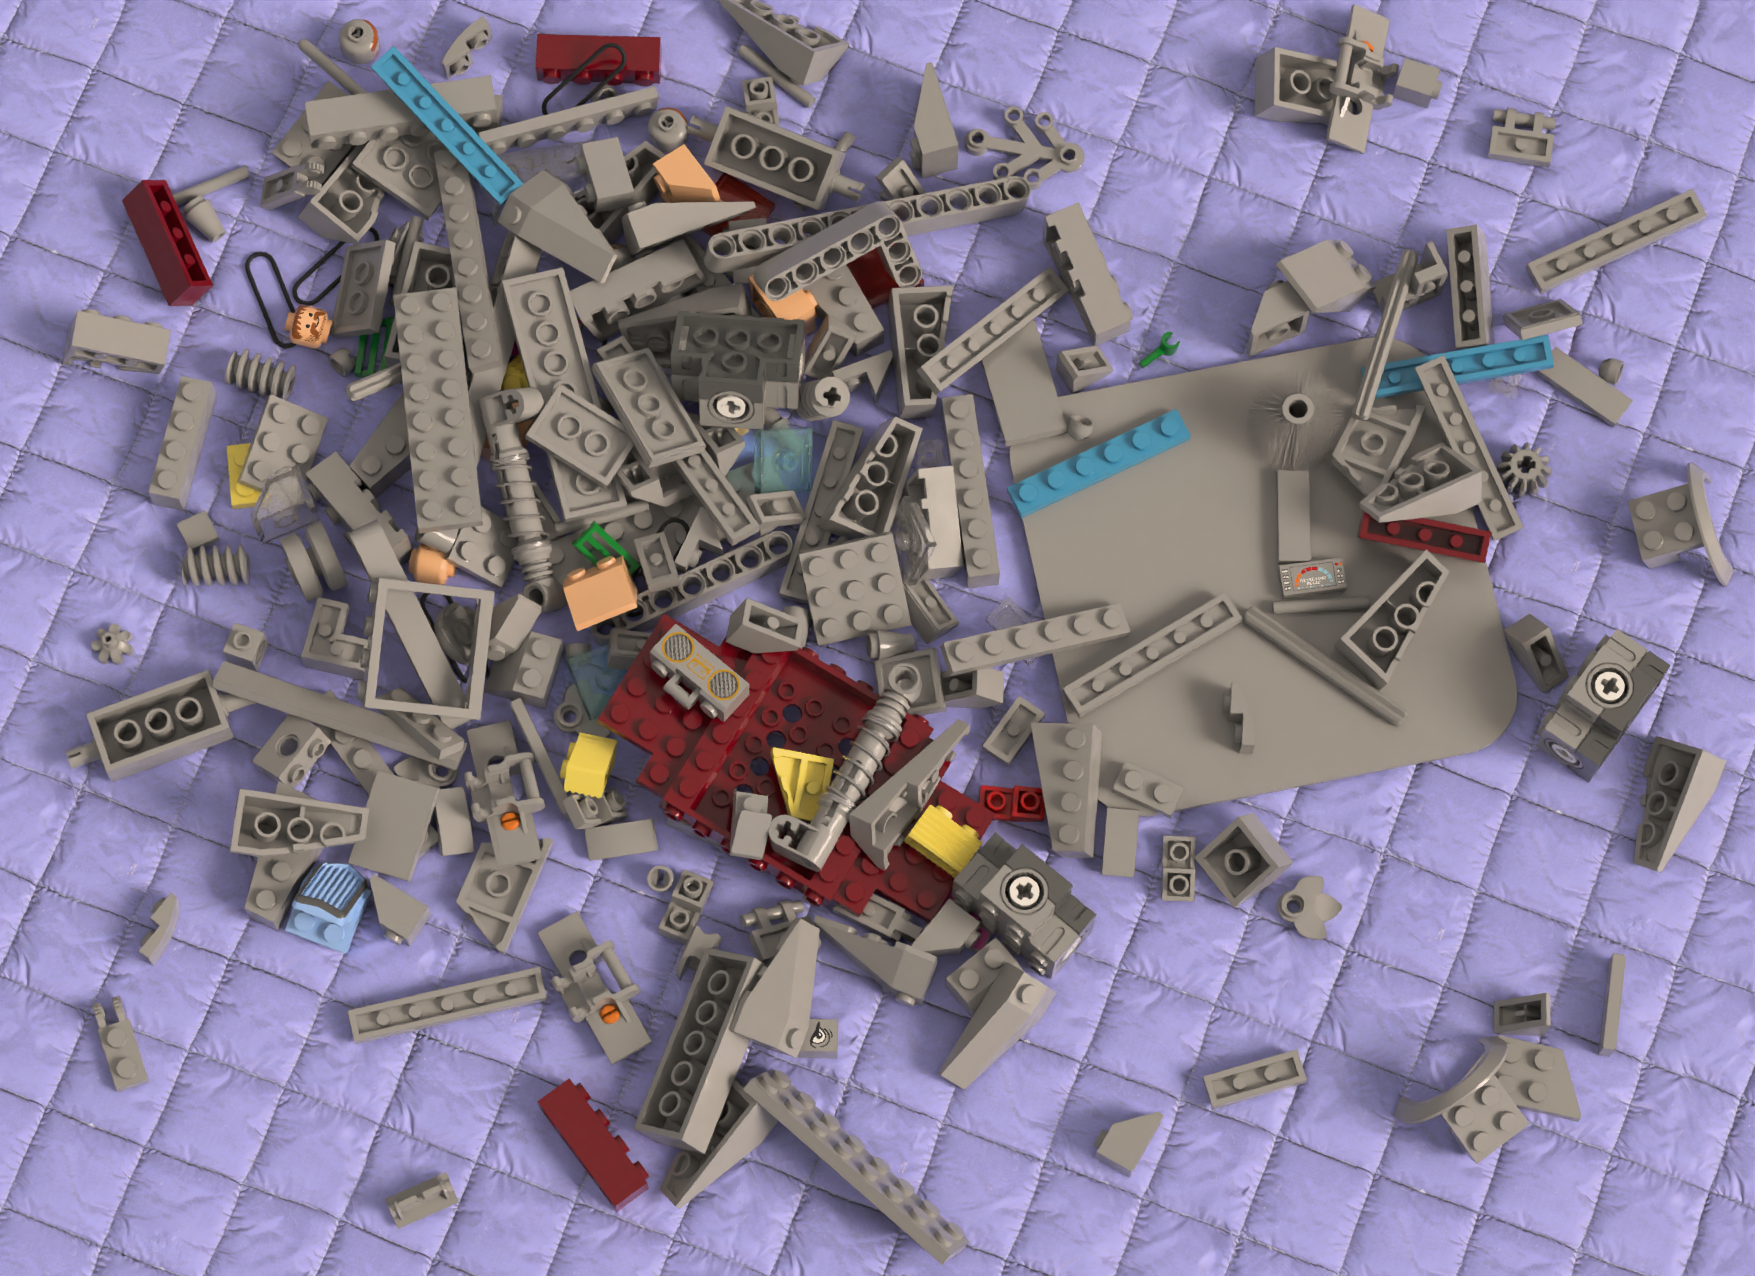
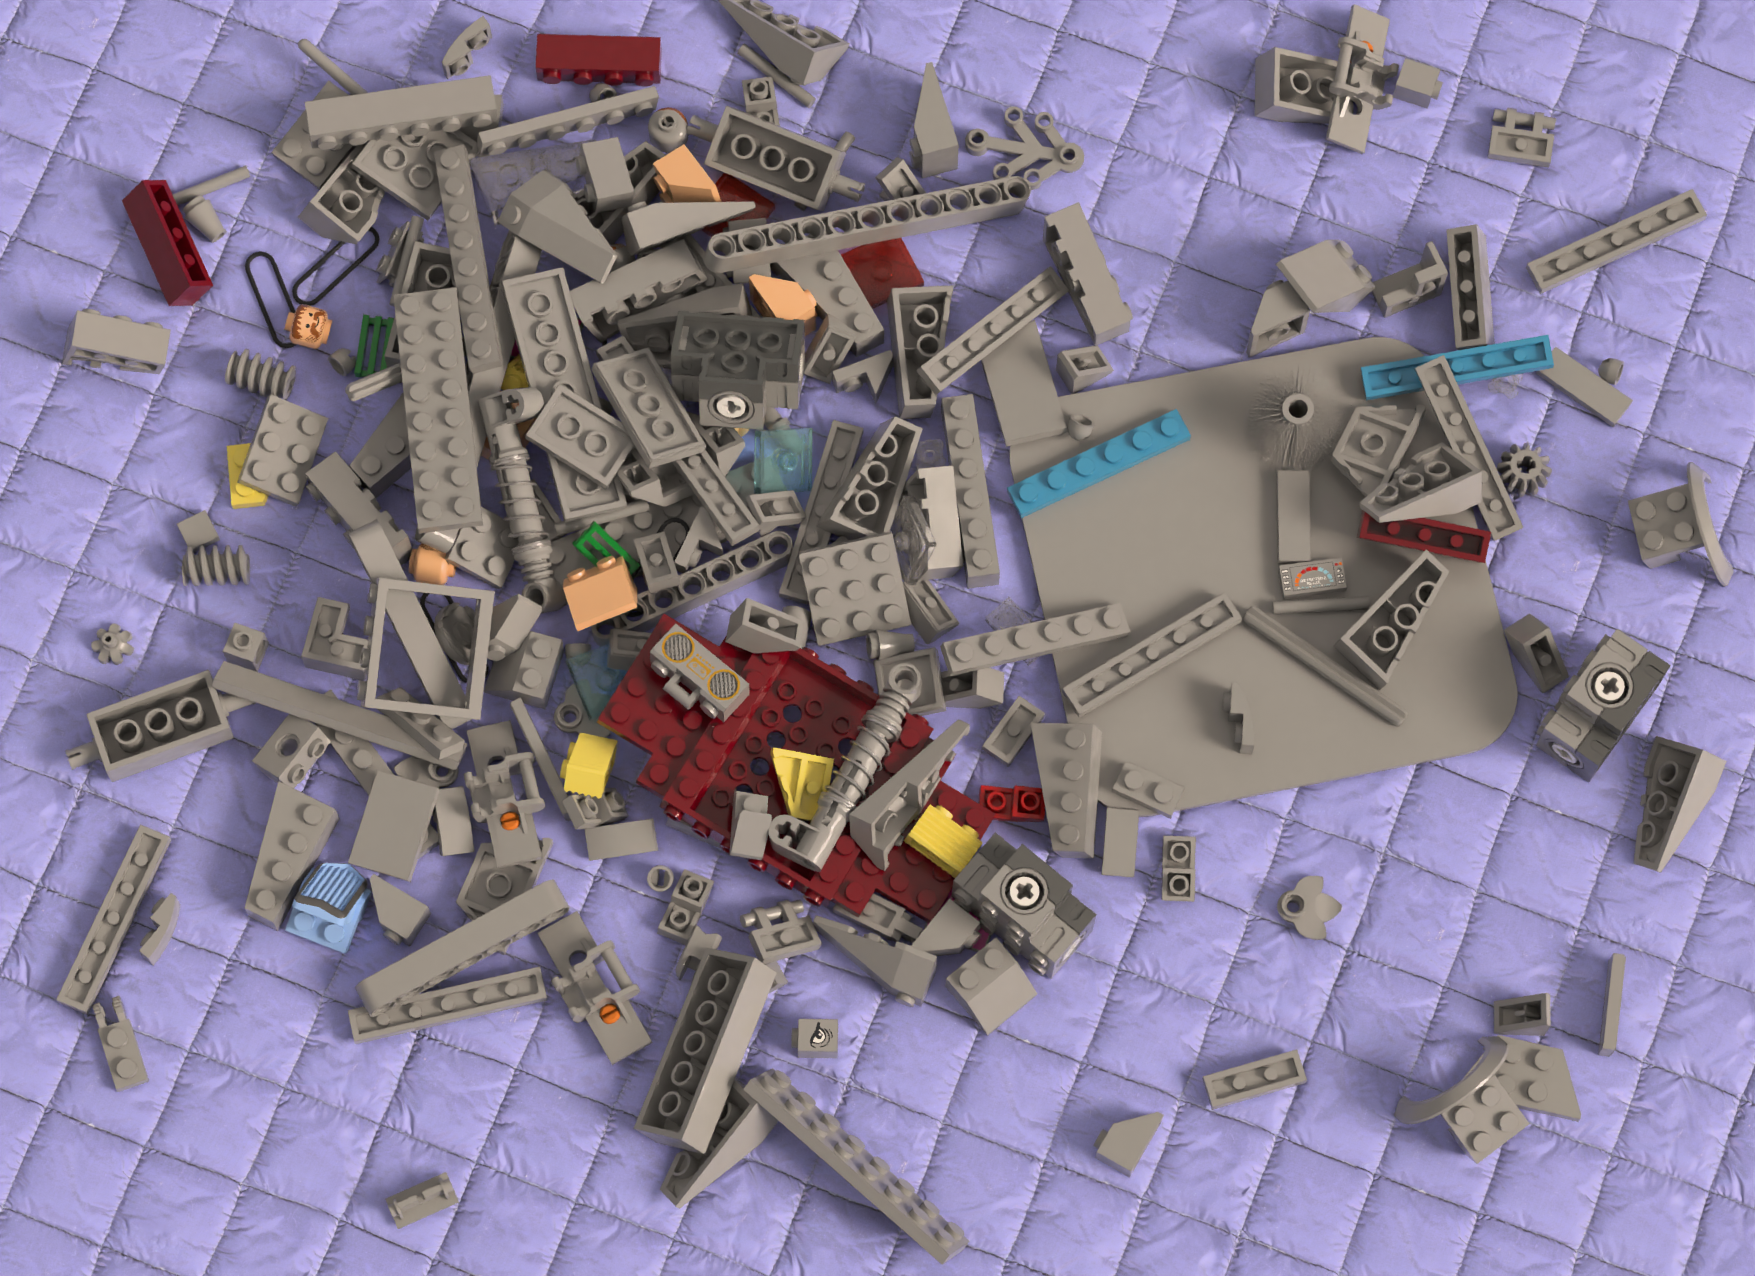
light grey brick [148,376,217,511] -> none
light grey wedge [230,789,369,858] -> none
clear slope [250,465,320,545] -> none
light grey hinge [260,162,324,211] -> none
light grey wheel [279,521,348,603] -> none
light grey plate [330,239,396,338] -> none
light grey head [339,19,380,64] -> none
dark azure plate [371,46,524,206] -> none
dark red brick [537,1078,649,1212] -> none
black piece [542,43,627,115] -> none
light grey wedge [729,917,820,1058] -> none
light grey beam [753,201,922,301] -> none
light grey piece [794,377,850,421] -> none
light grey wedge [938,961,1056,1090] -> none
green hand [1139,332,1180,368] -> none
light grey slope [1194,813,1294,908] -> none
light grey axle [1352,249,1418,421] -> none
light grey tile [1503,299,1583,340] -> none
none -> light grey plate [56,824,171,1015]
none -> light grey beam [355,879,570,1017]

